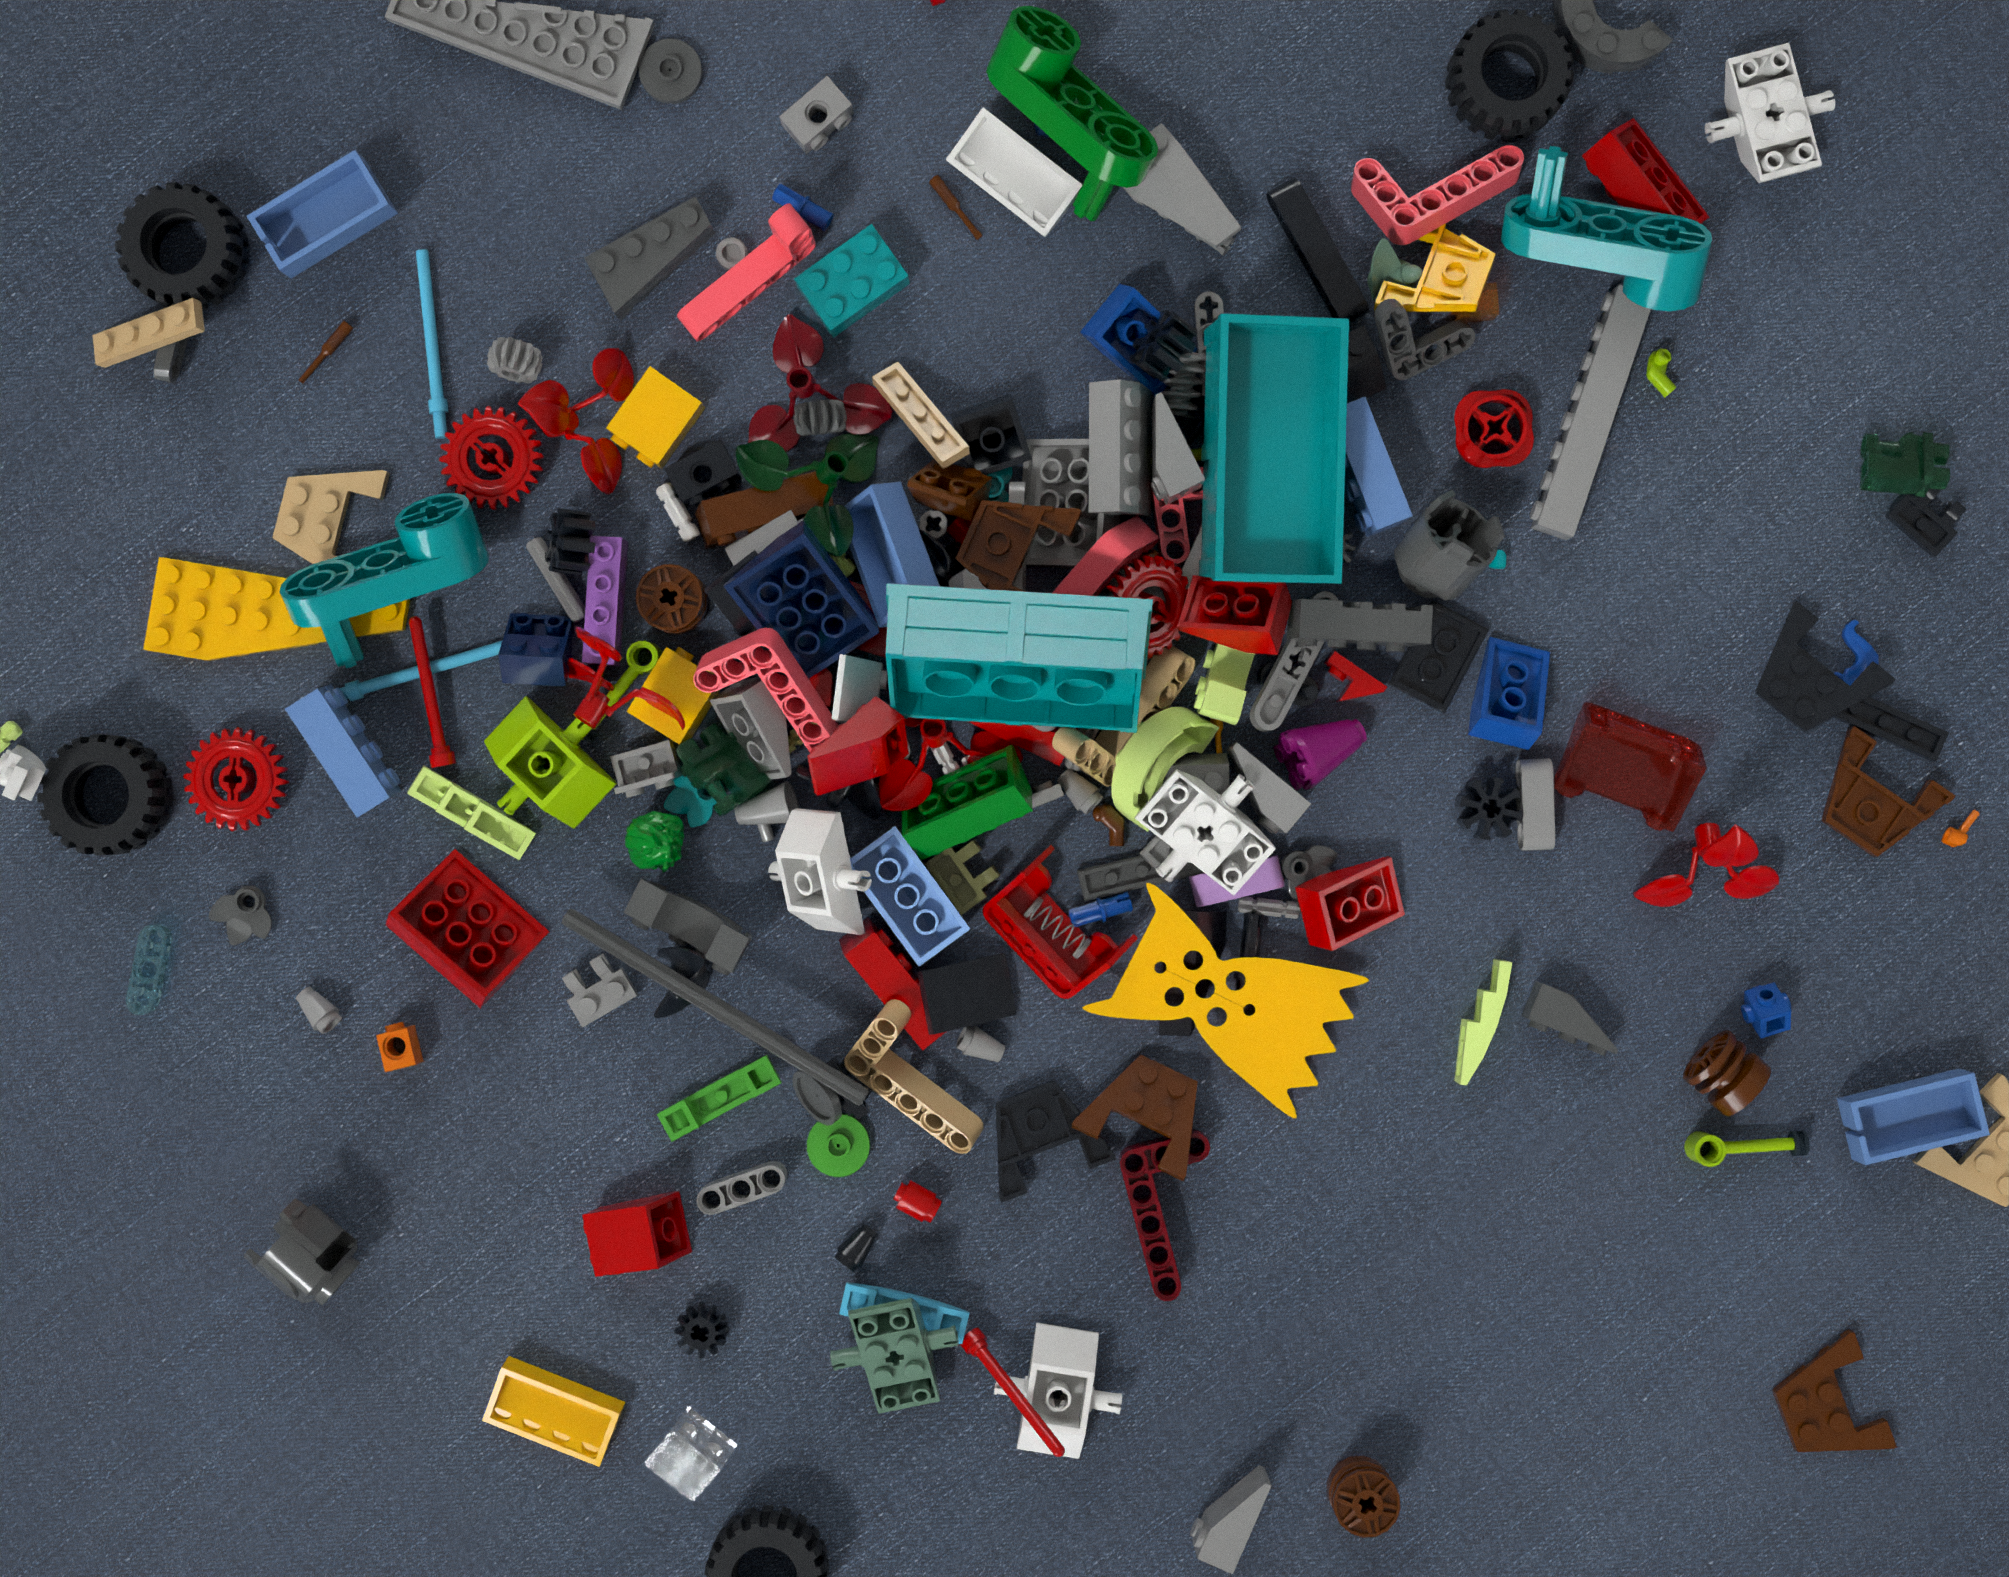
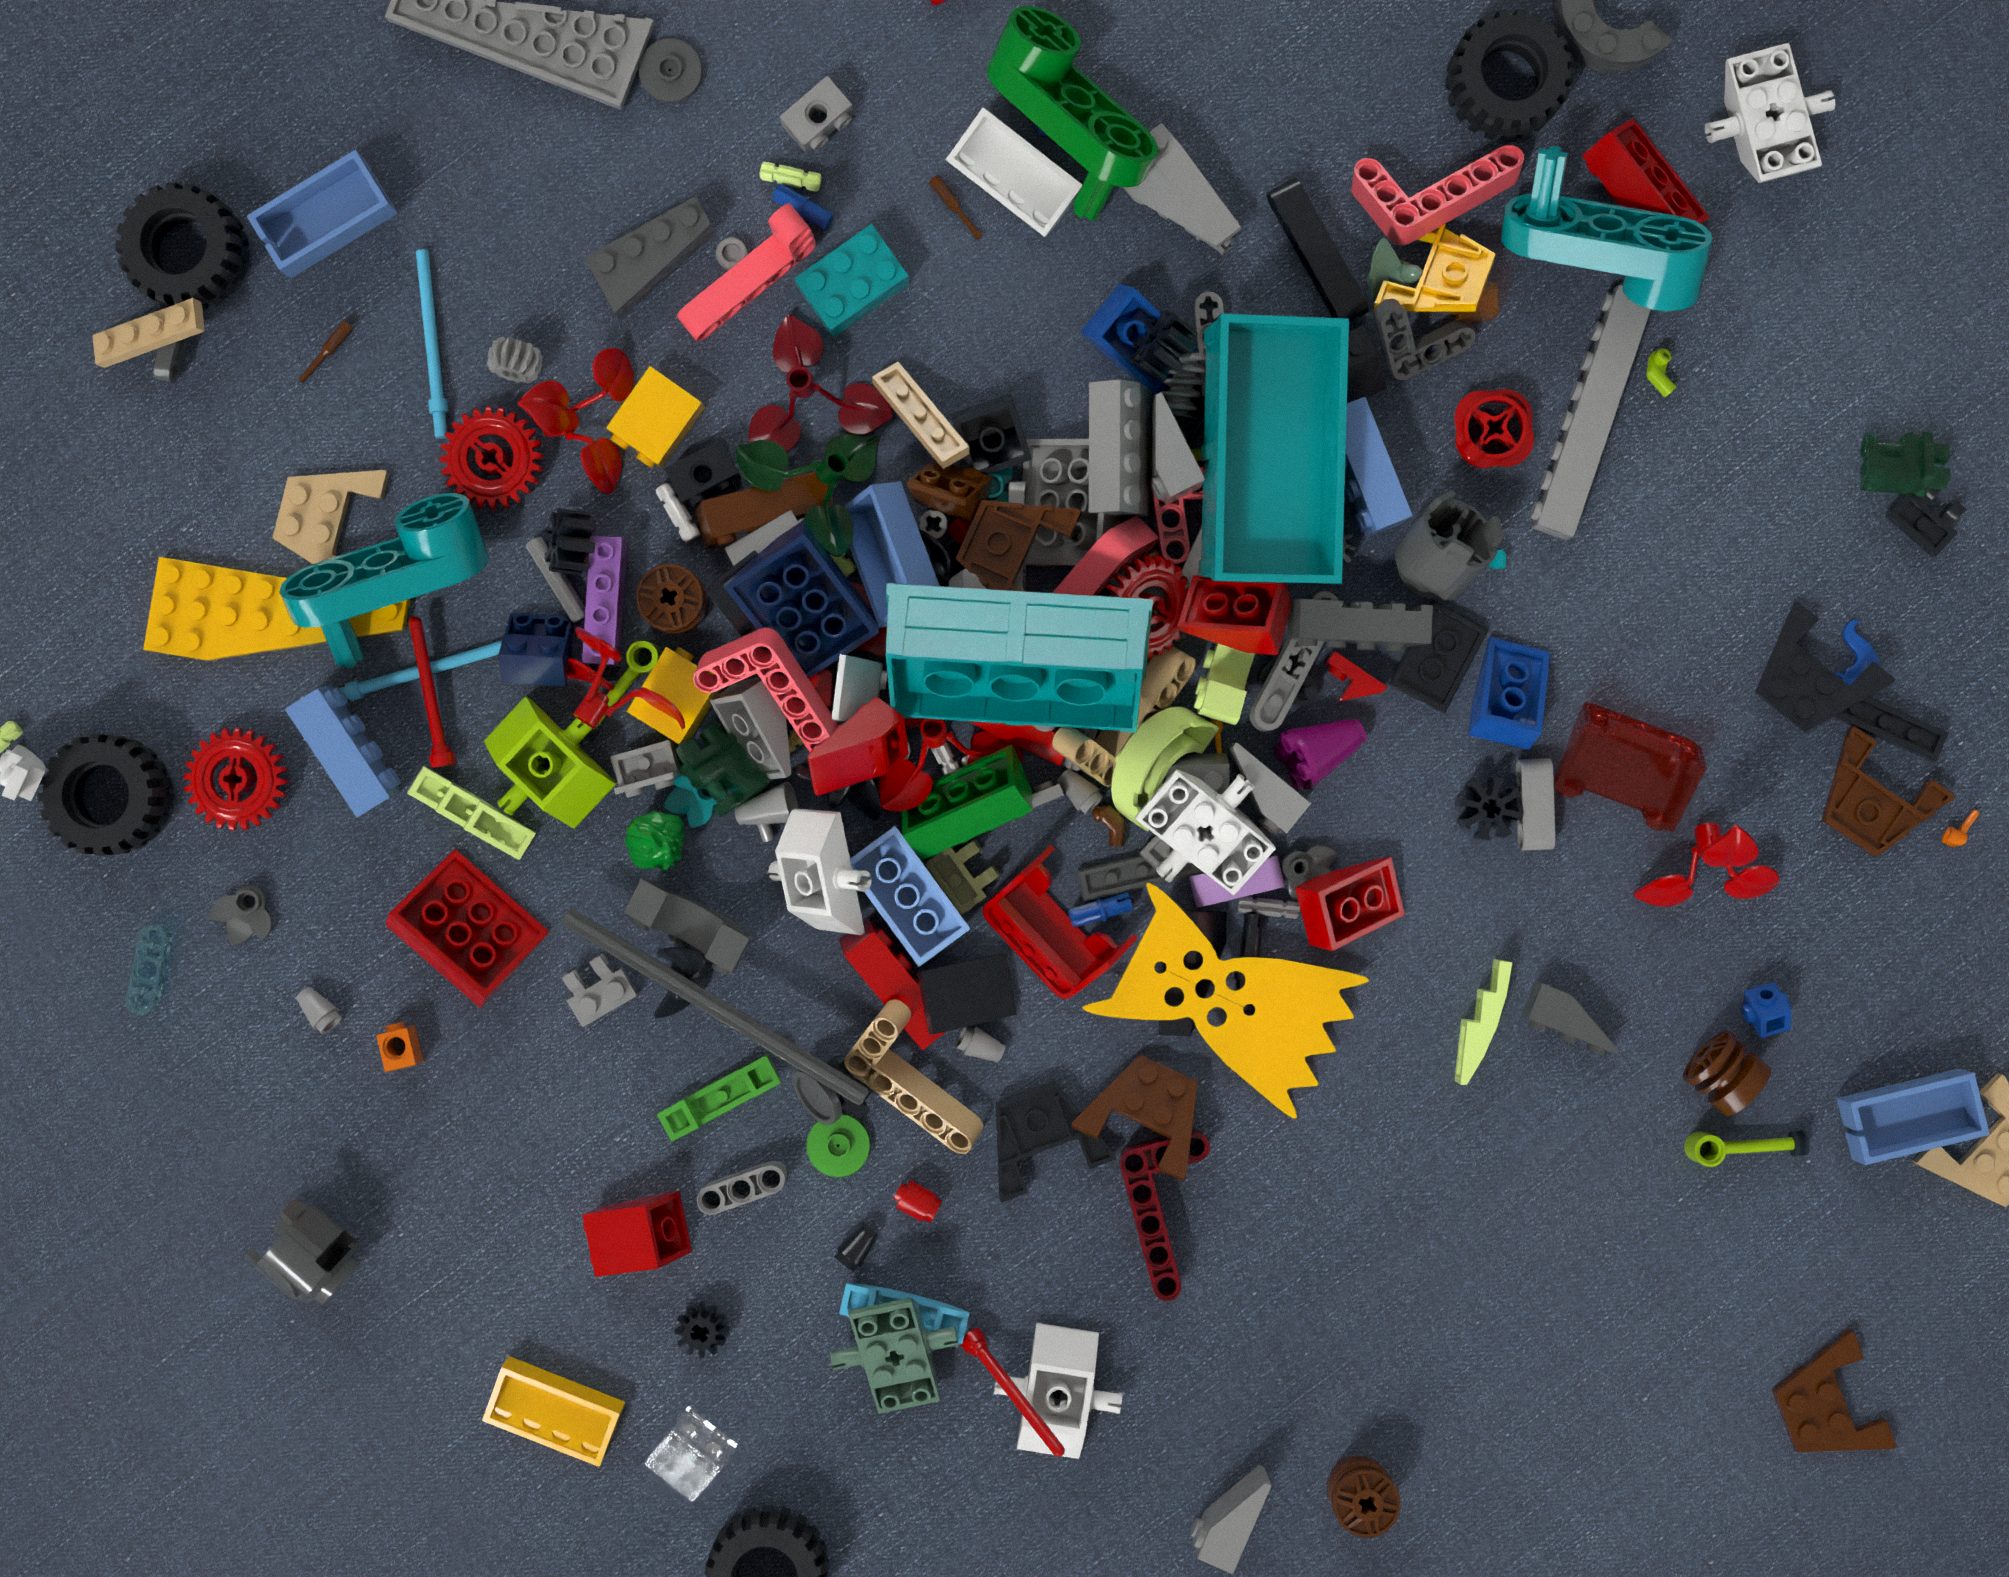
dark grey gear [793,400,847,436] -> none
light grey piece [1024,896,1092,959] -> none
none -> yellowish green axle [760,161,822,192]

